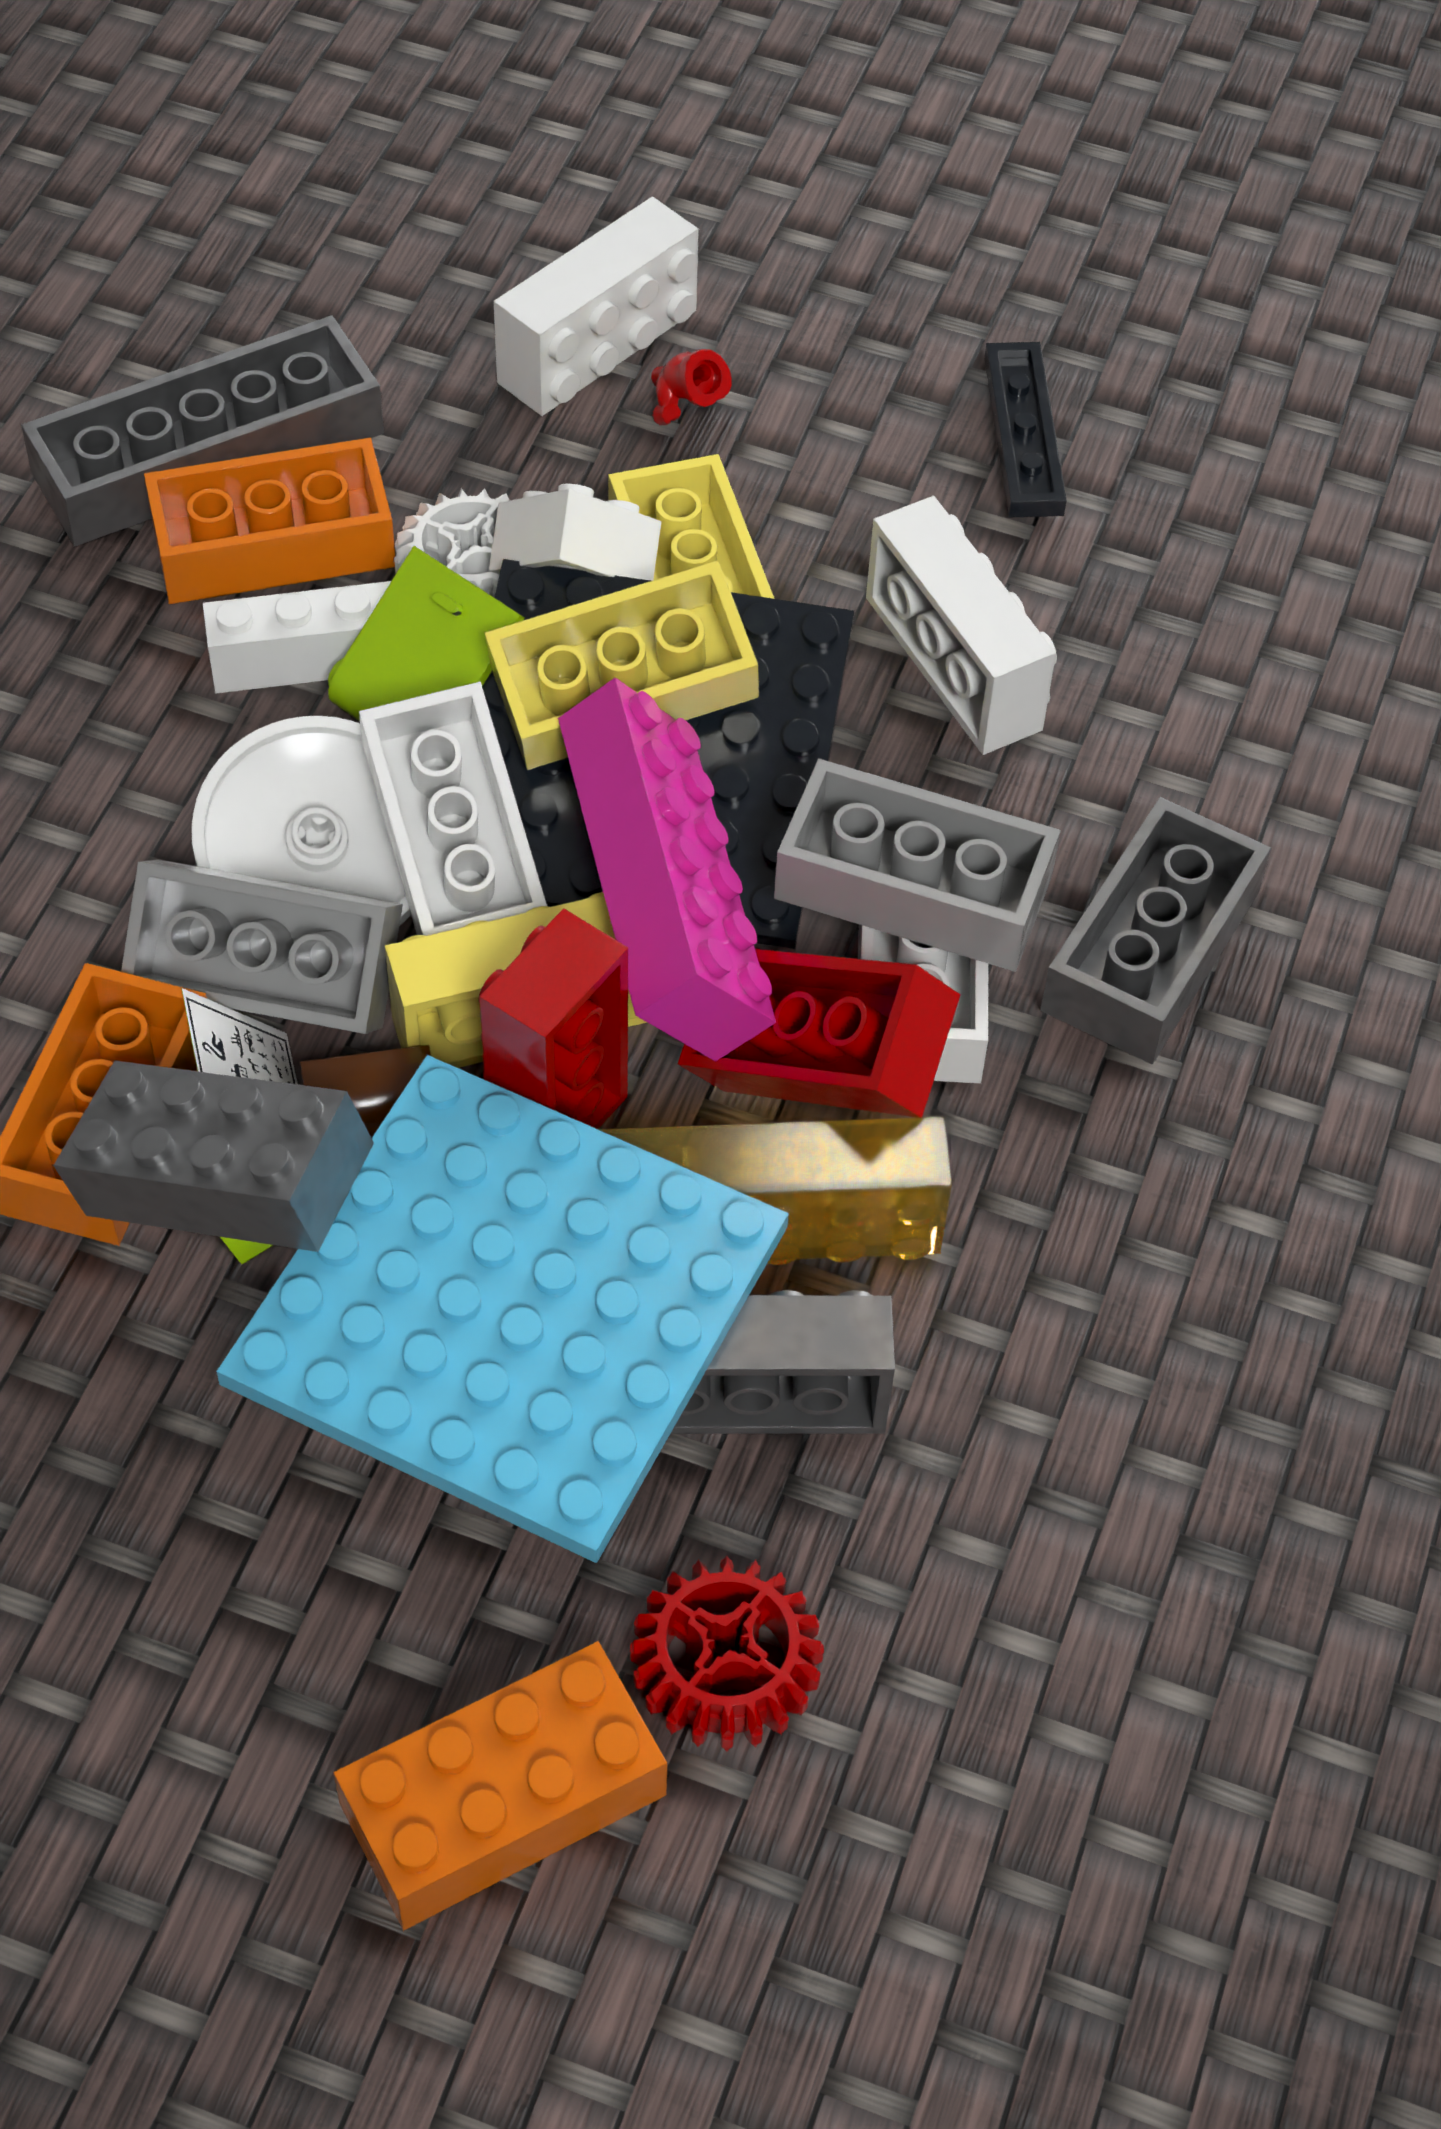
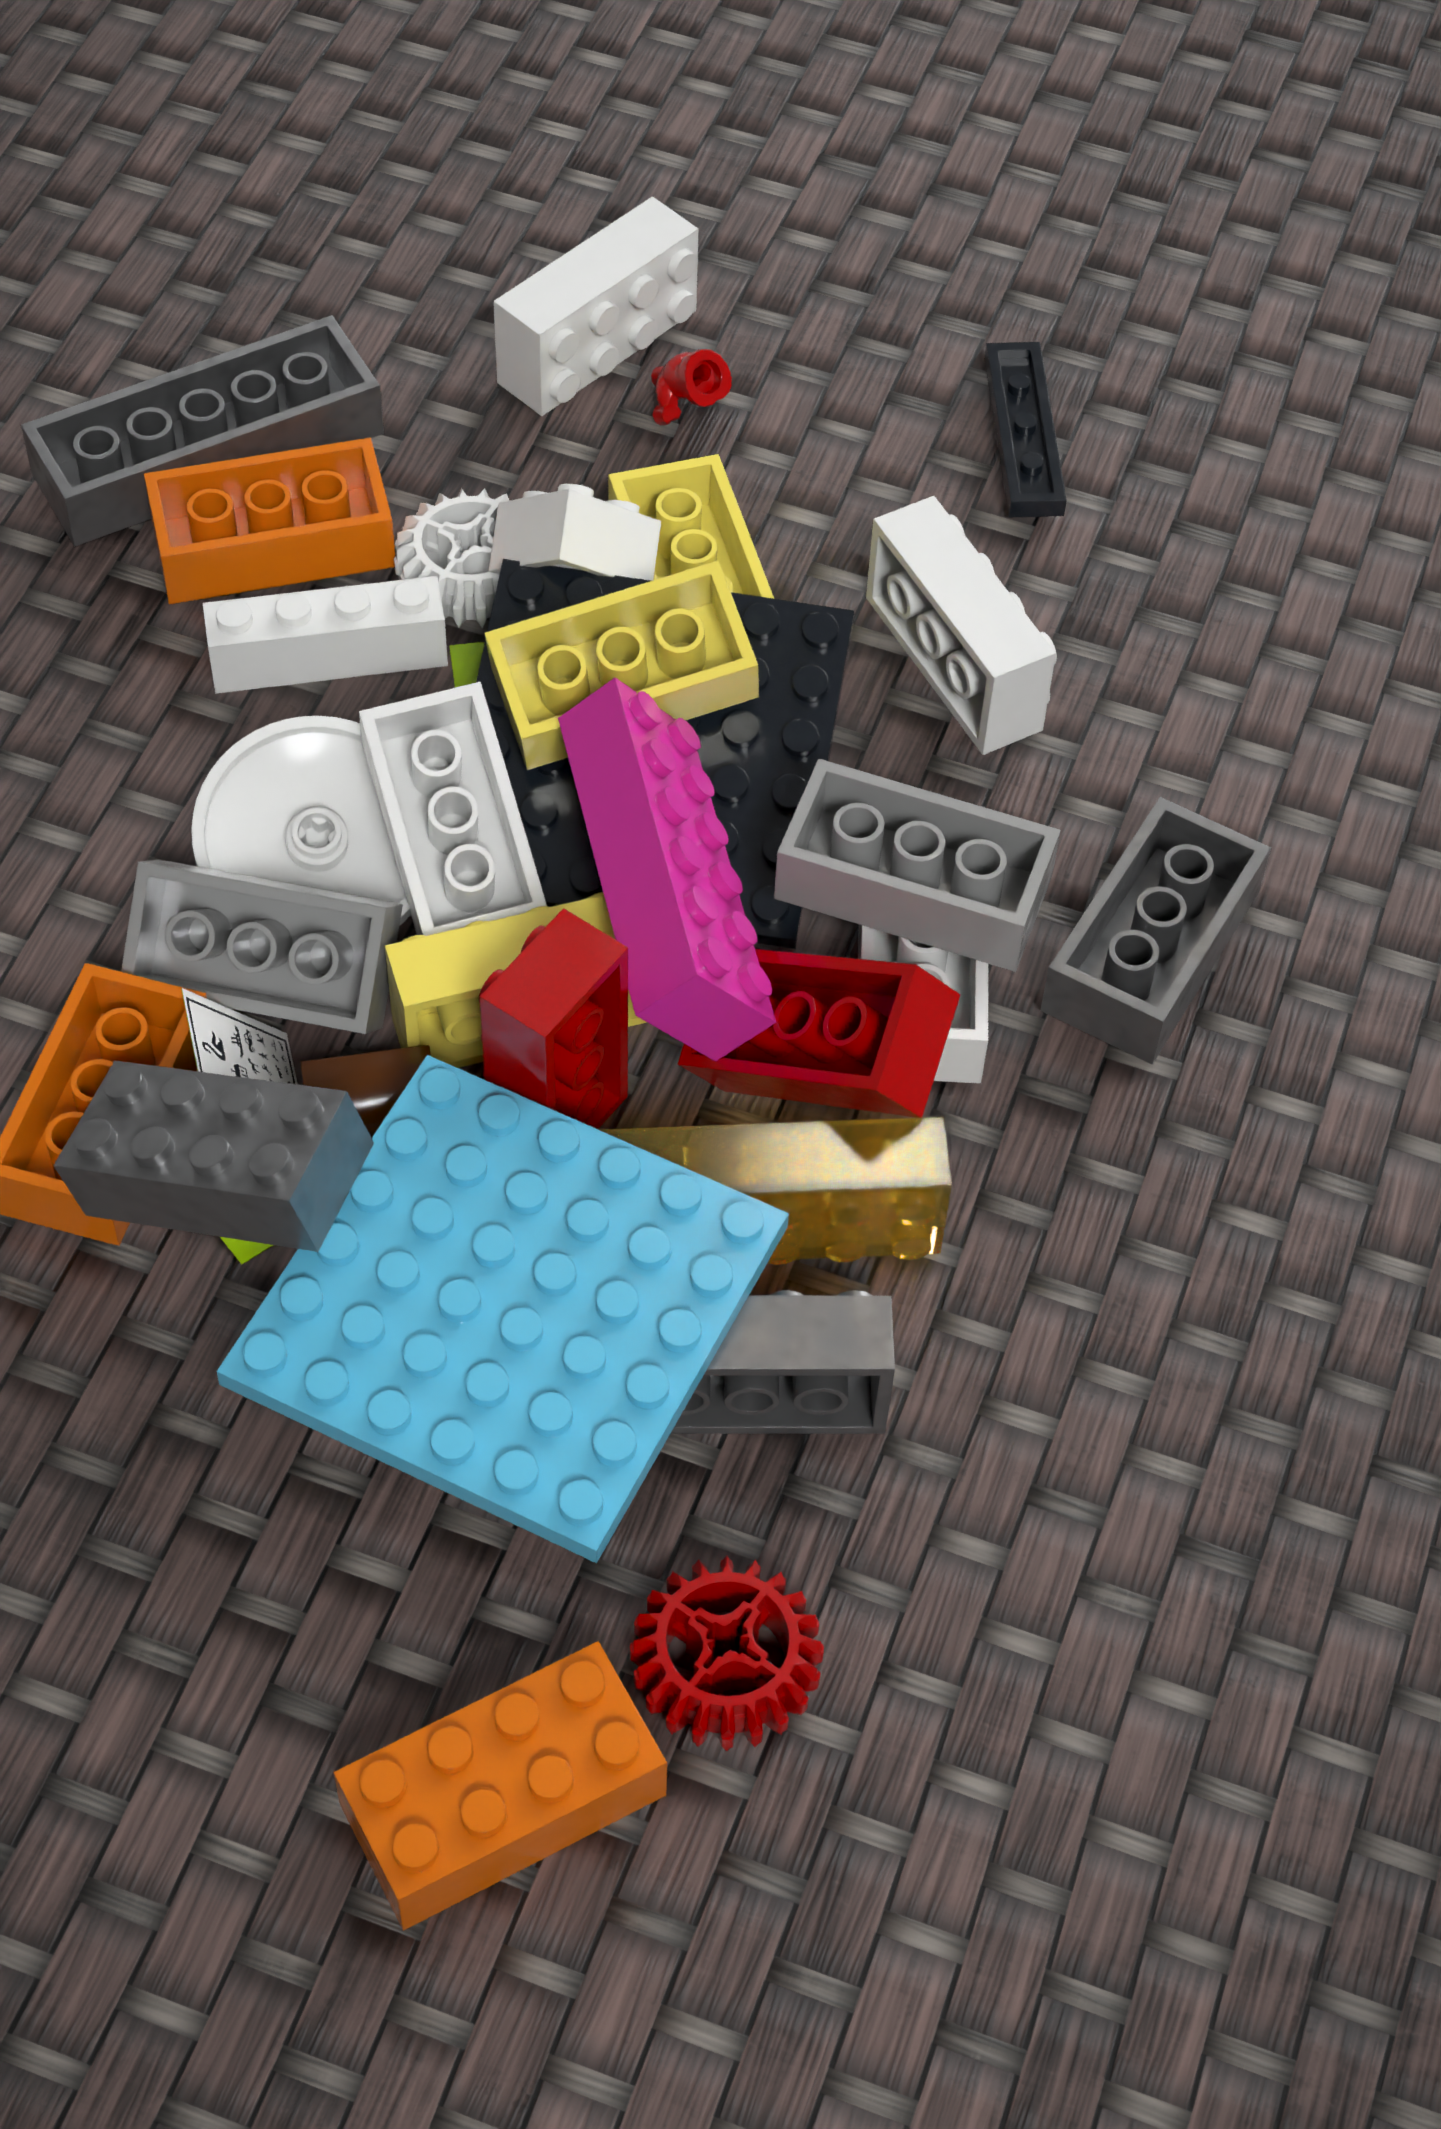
lime door [328,546,525,722] -> none

